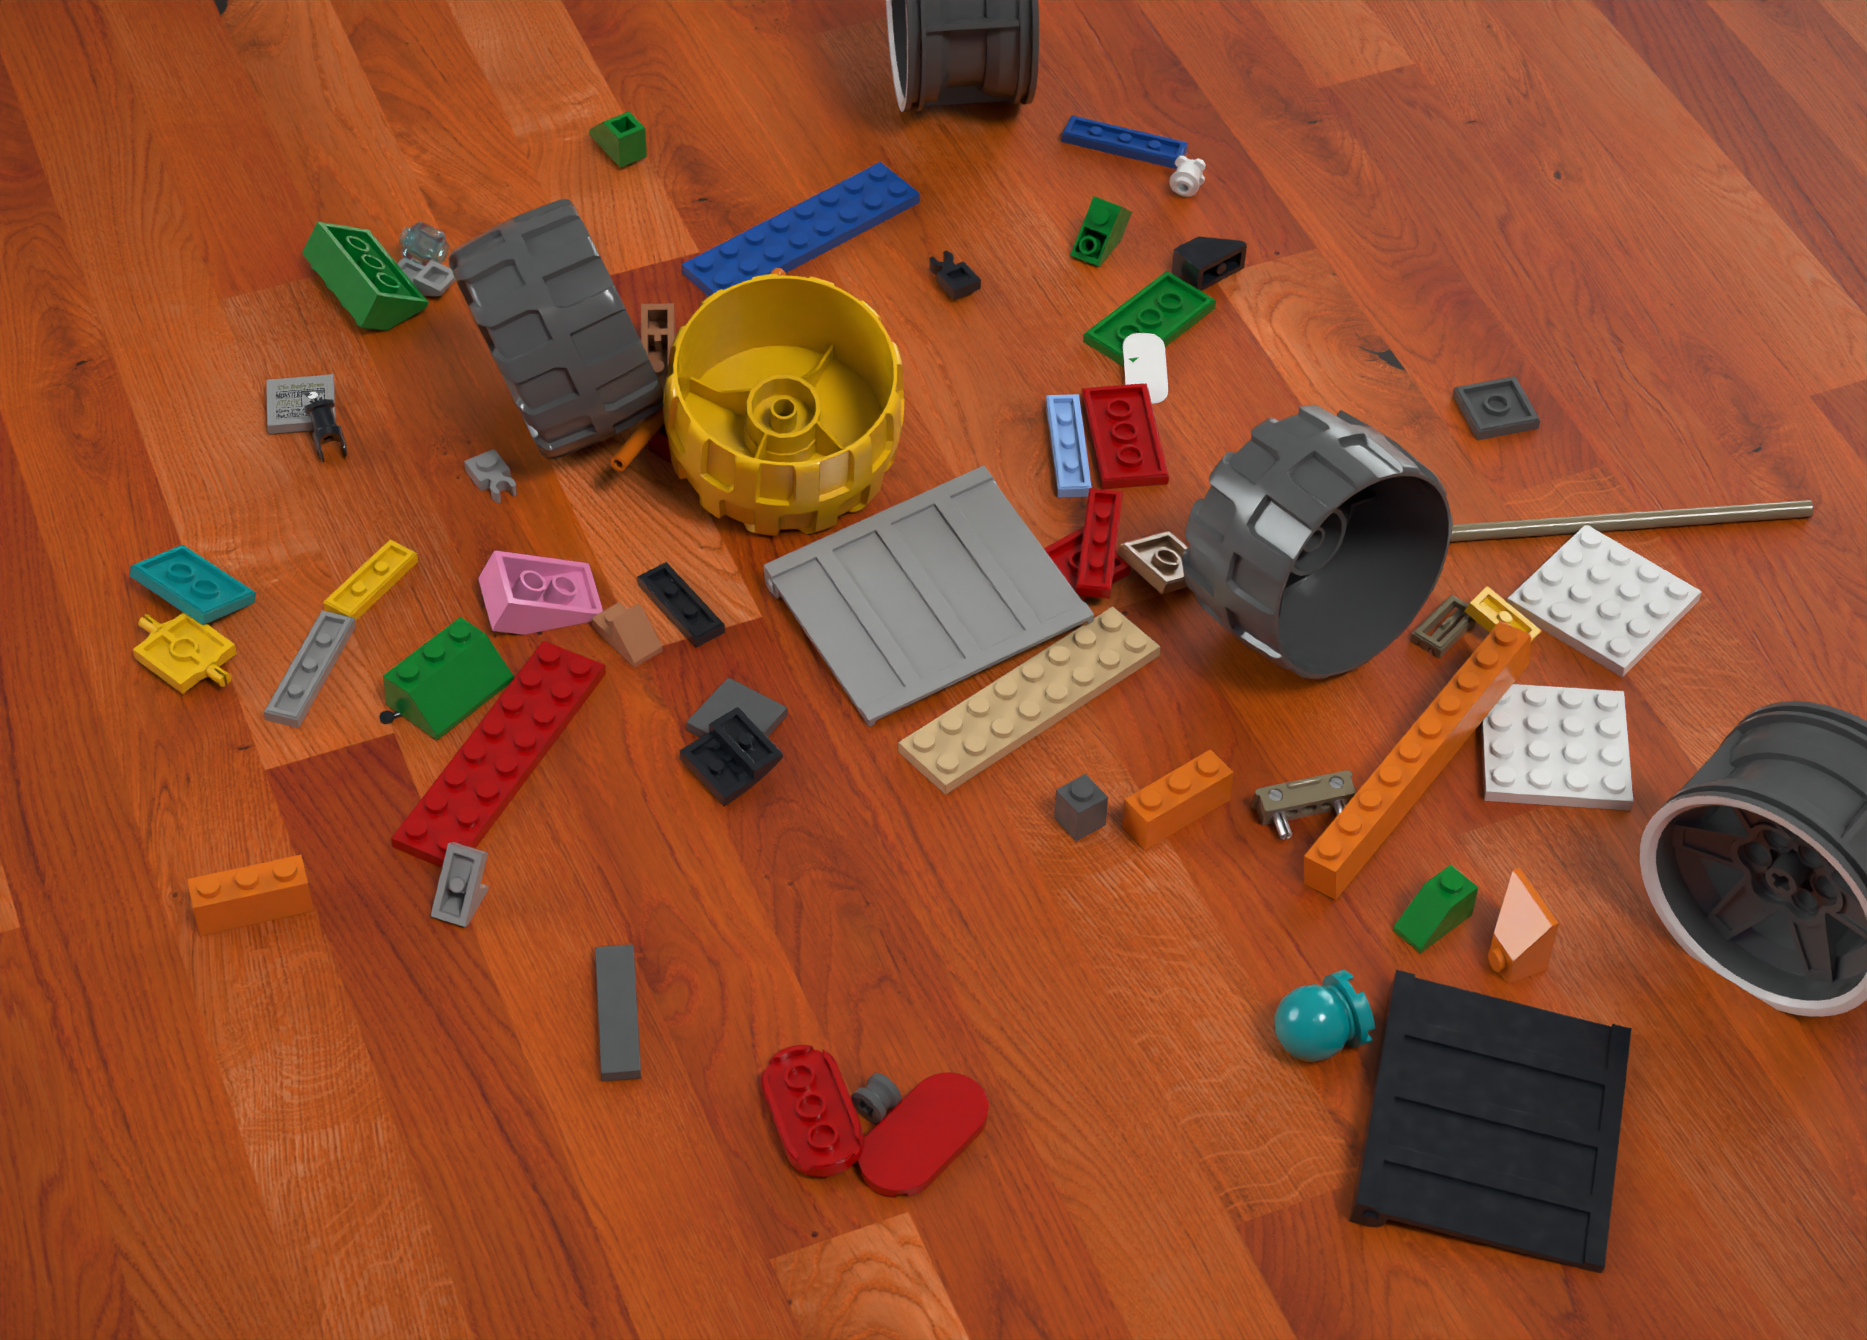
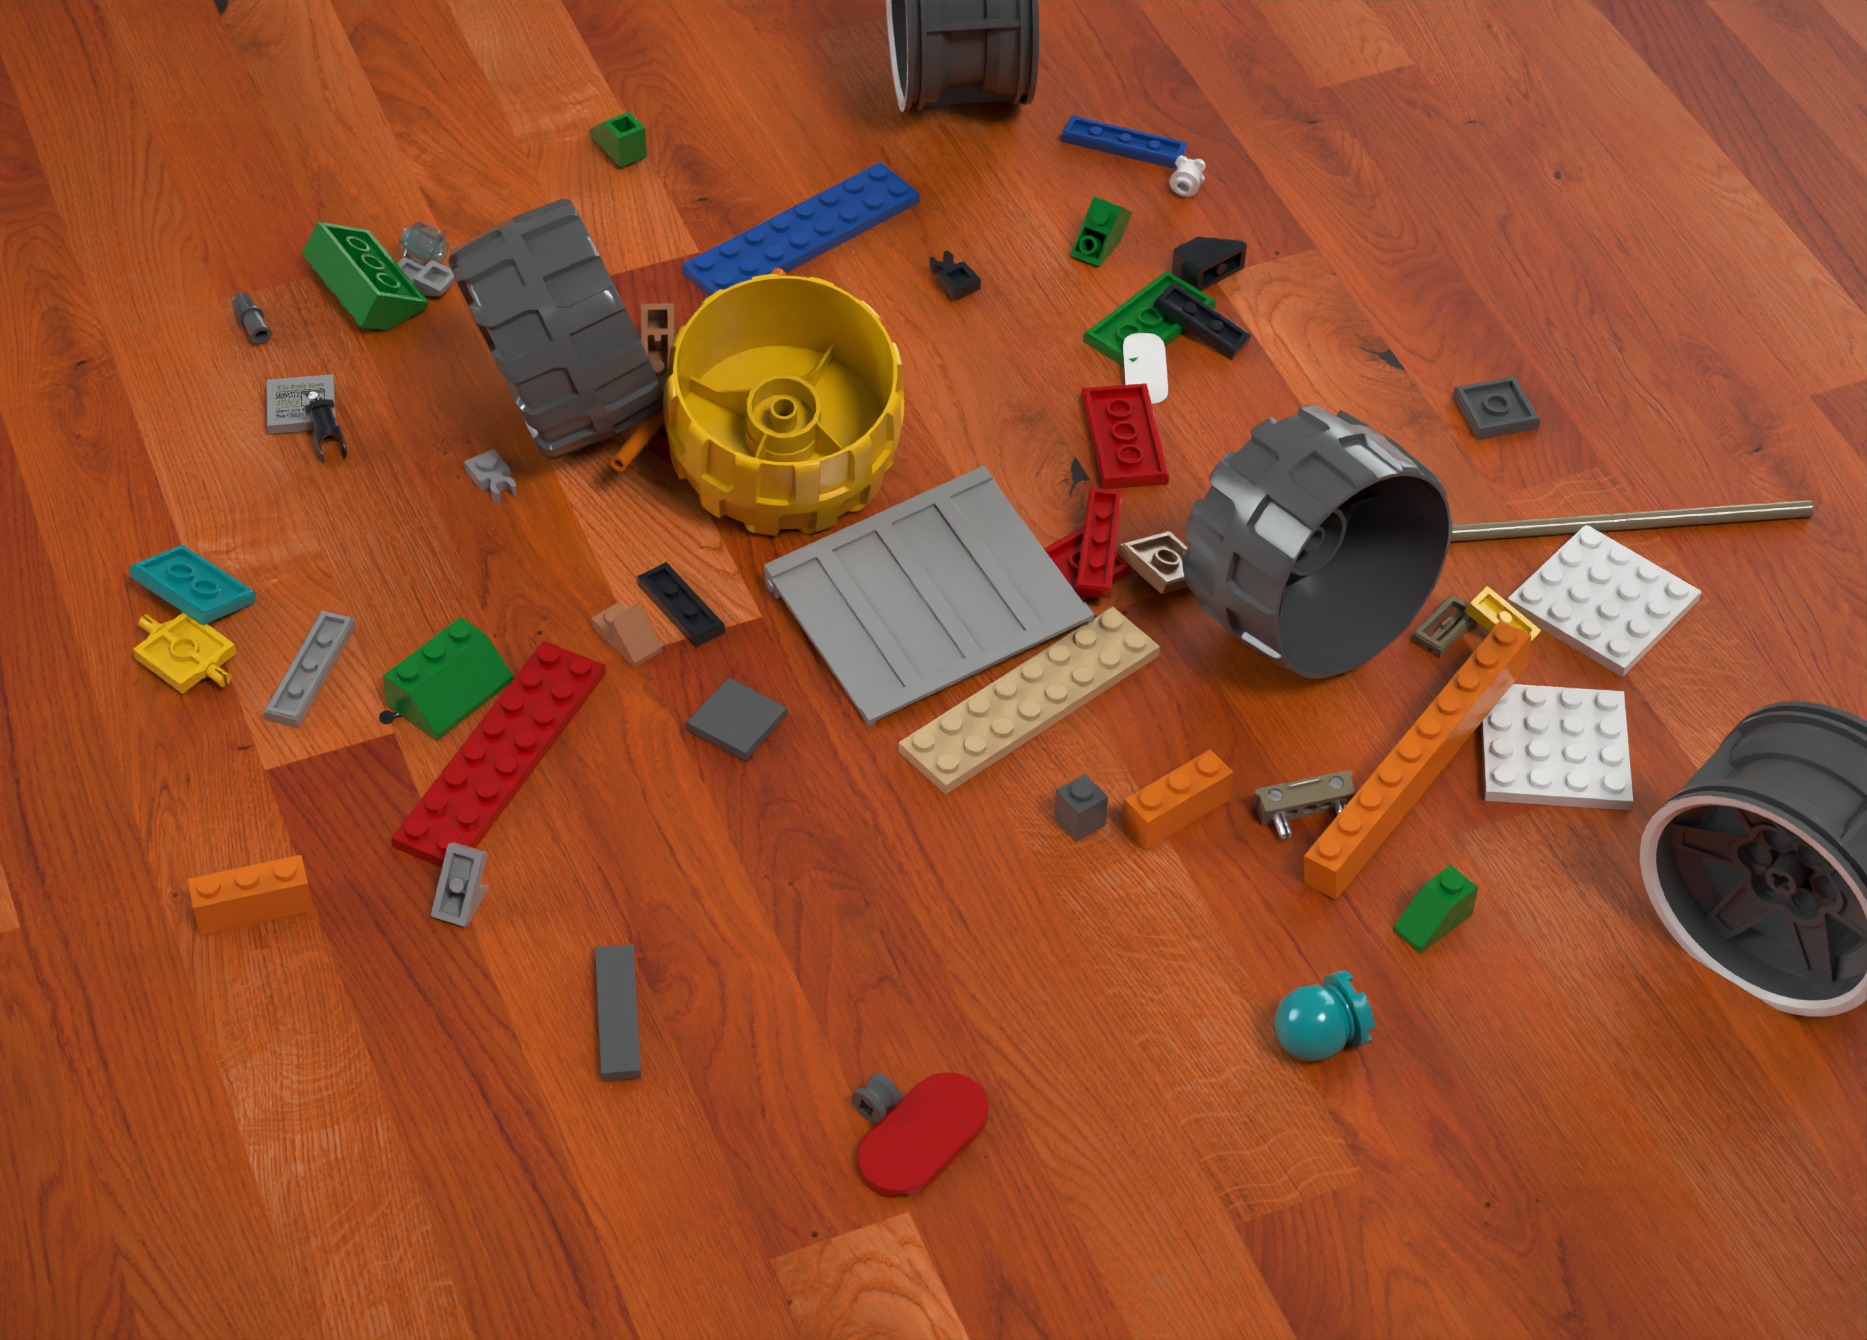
yellow tile [323,539,418,621] -> none
bright pink slope [478,550,603,635] -> none
black slope [680,707,783,806] -> none
red tile [761,1045,864,1177] -> none
light blue tile [1046,394,1092,498] -> none
black container [1349,970,1631,1273] -> none
orange slope [1488,867,1559,984] -> none
none -> dark grey axle [232,292,271,344]
none -> black tile [1153,282,1252,360]

